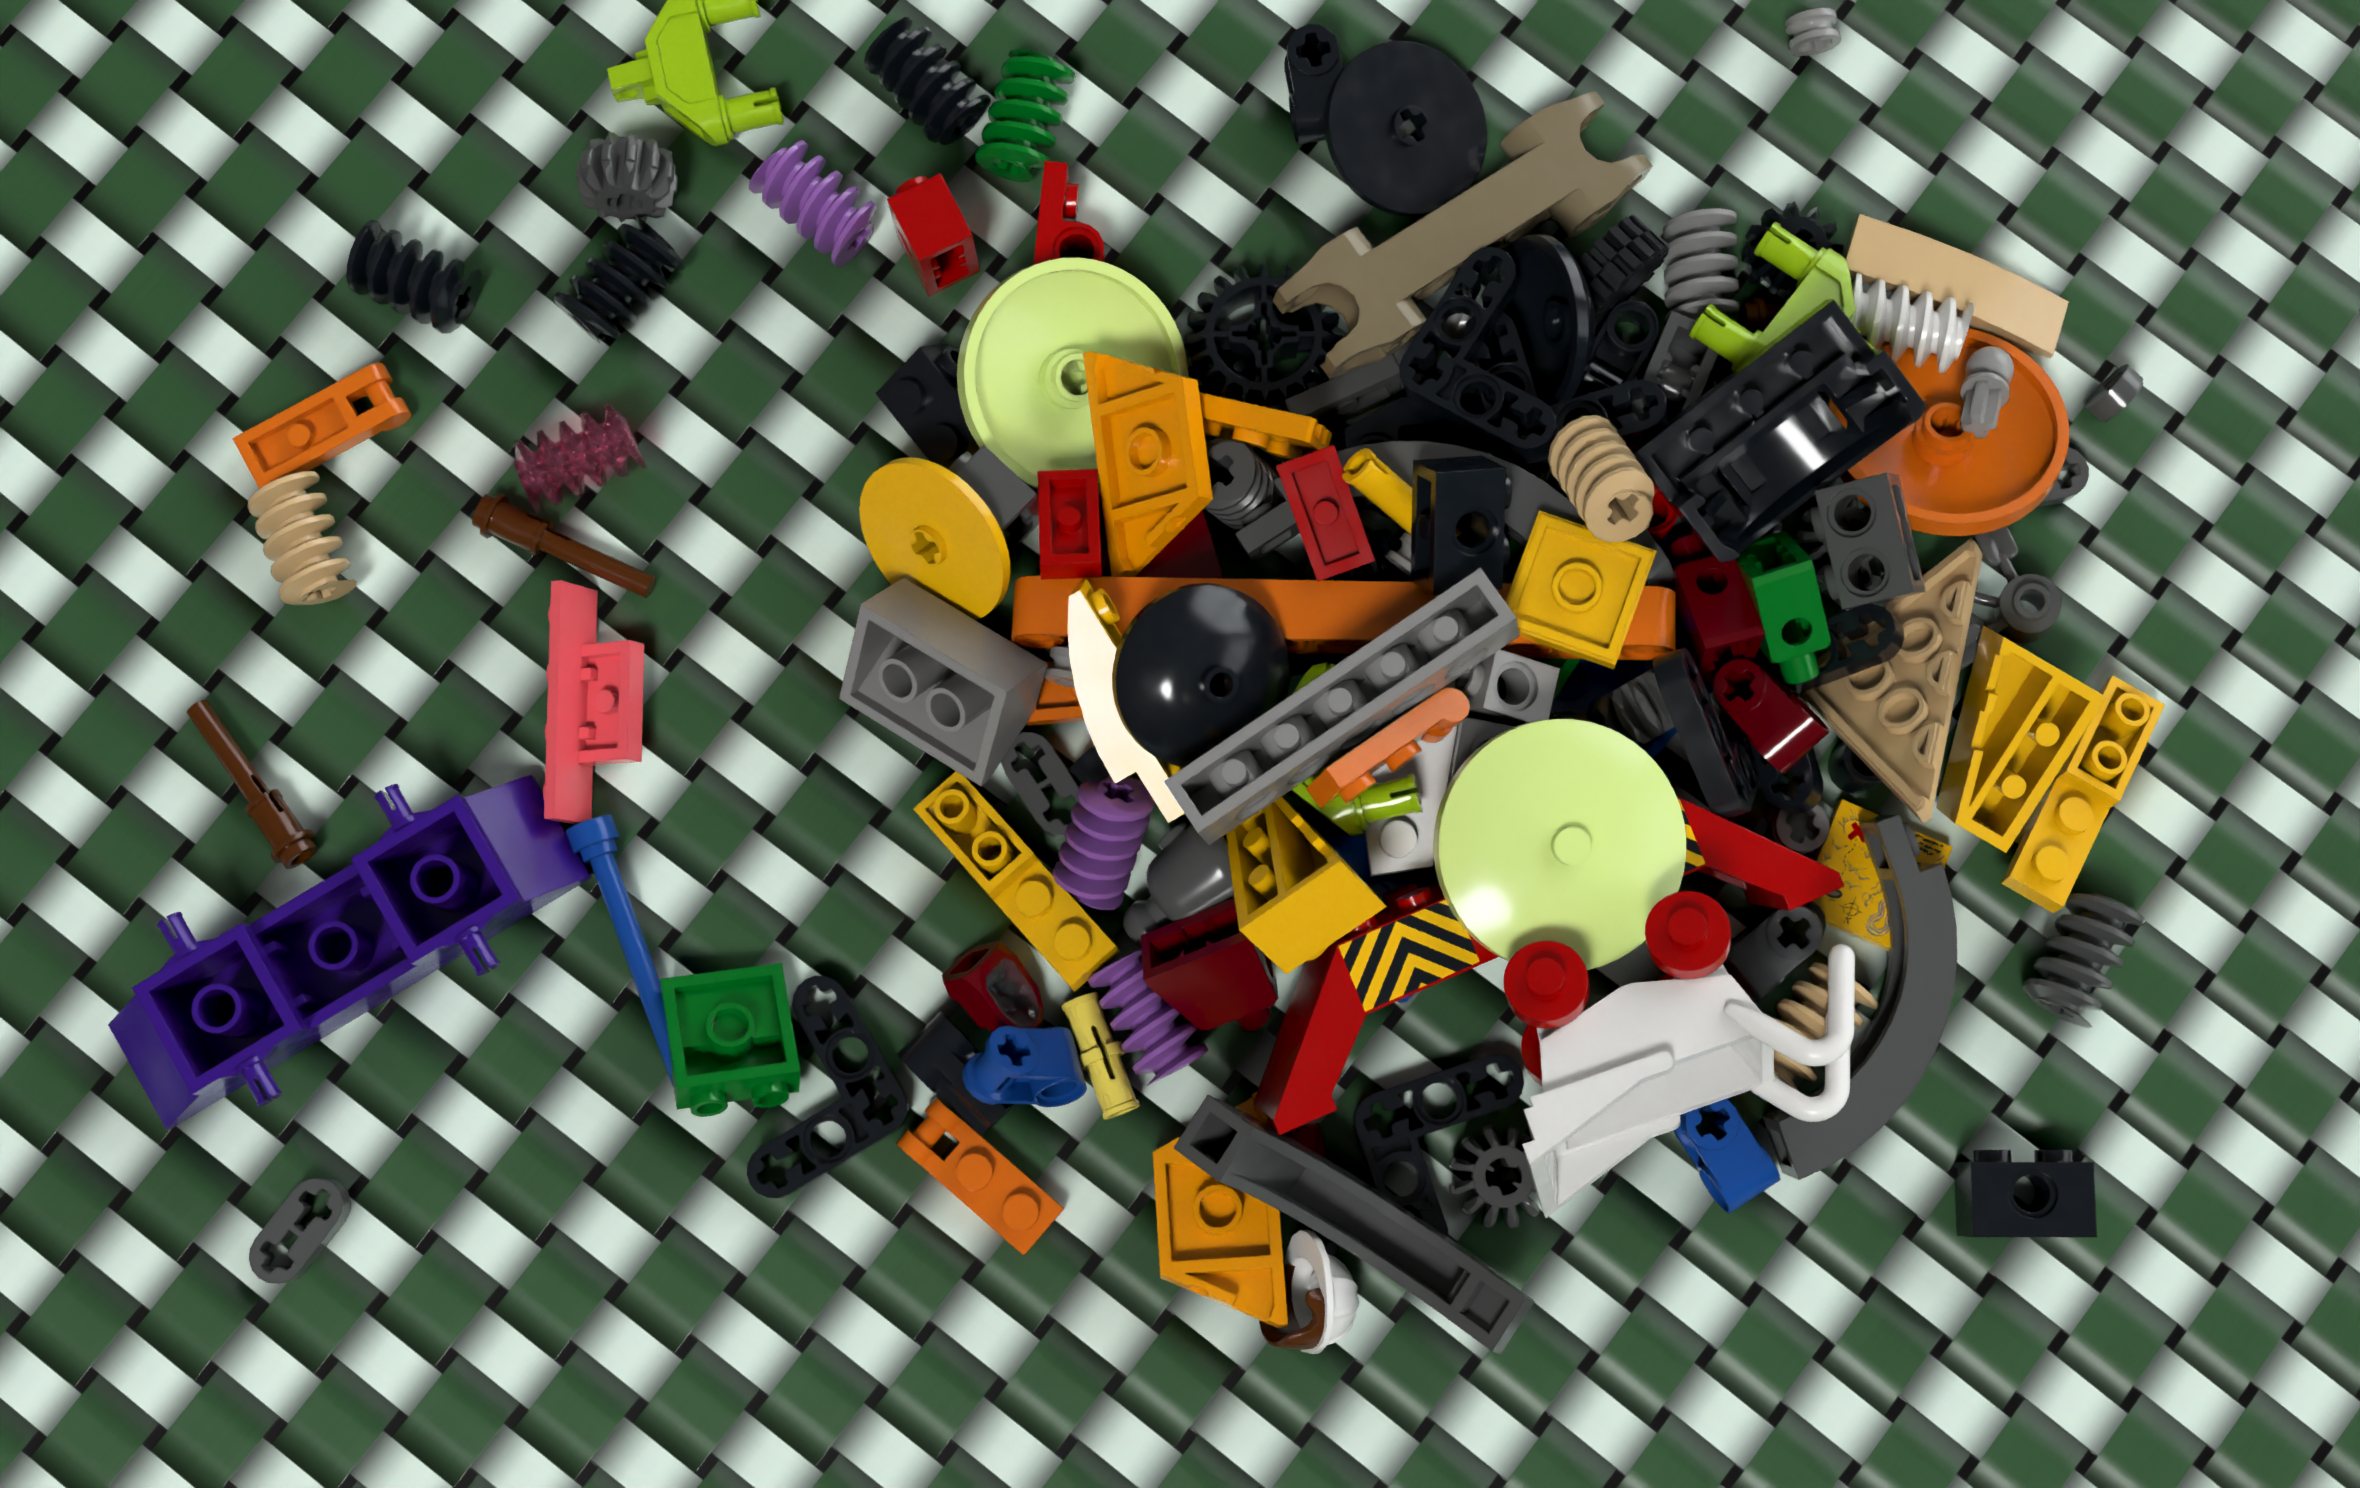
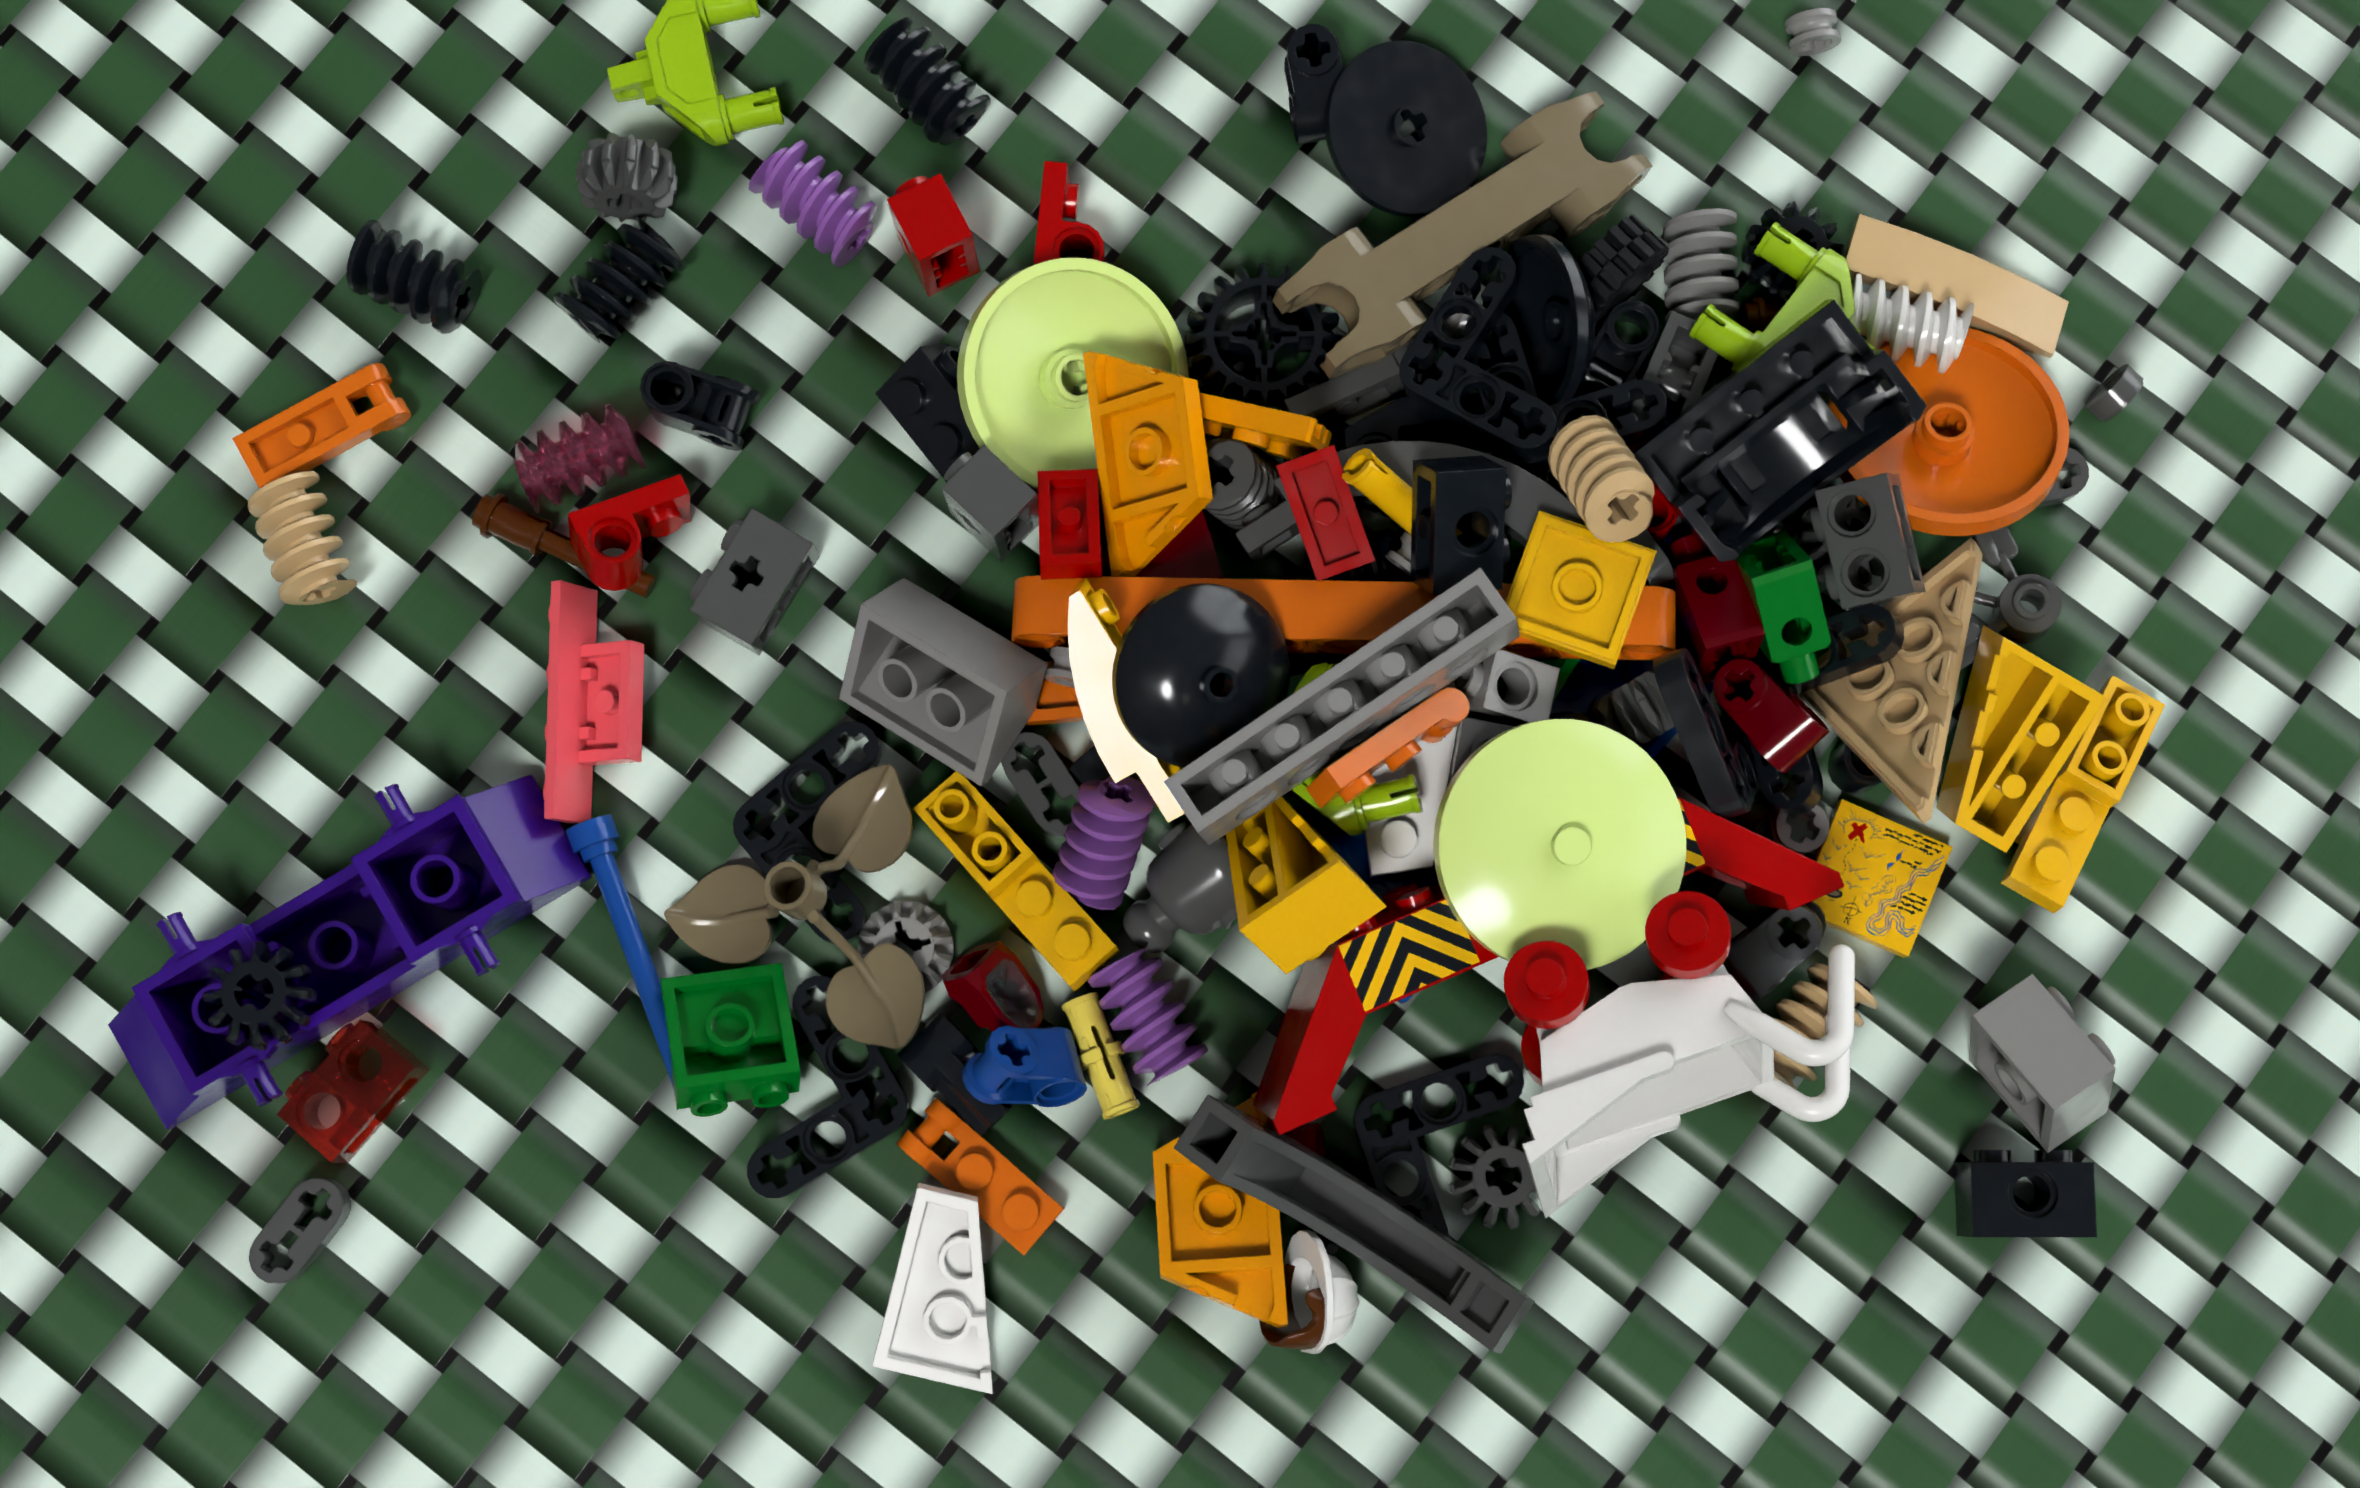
reddish brown pin [186,700,317,869] -> none
yellow piece [859,457,1011,620] -> none
green piece [975,49,1076,183] -> none
dark red torso [1141,898,1279,1031] -> none
blue piece [1673,1099,1781,1214] -> none
dark grey arch [1762,814,1957,1180] -> none
light grey axle [1960,346,2014,439] -> none
dark grey piece [2023,893,2146,1028] -> none
none -> black gear [203,941,317,1051]
none -> clear red brick [277,1020,430,1163]
none -> red plate [568,474,691,591]
none -> black piece [640,361,761,451]
none -> dark tan plant [664,764,925,1050]
none -> dark grey brick [689,508,820,656]
none -> black beam [733,721,882,945]
none -> light grey gear [858,901,954,993]
none -> white wing [872,1183,993,1394]
none -> light grey brick [1969,974,2116,1153]

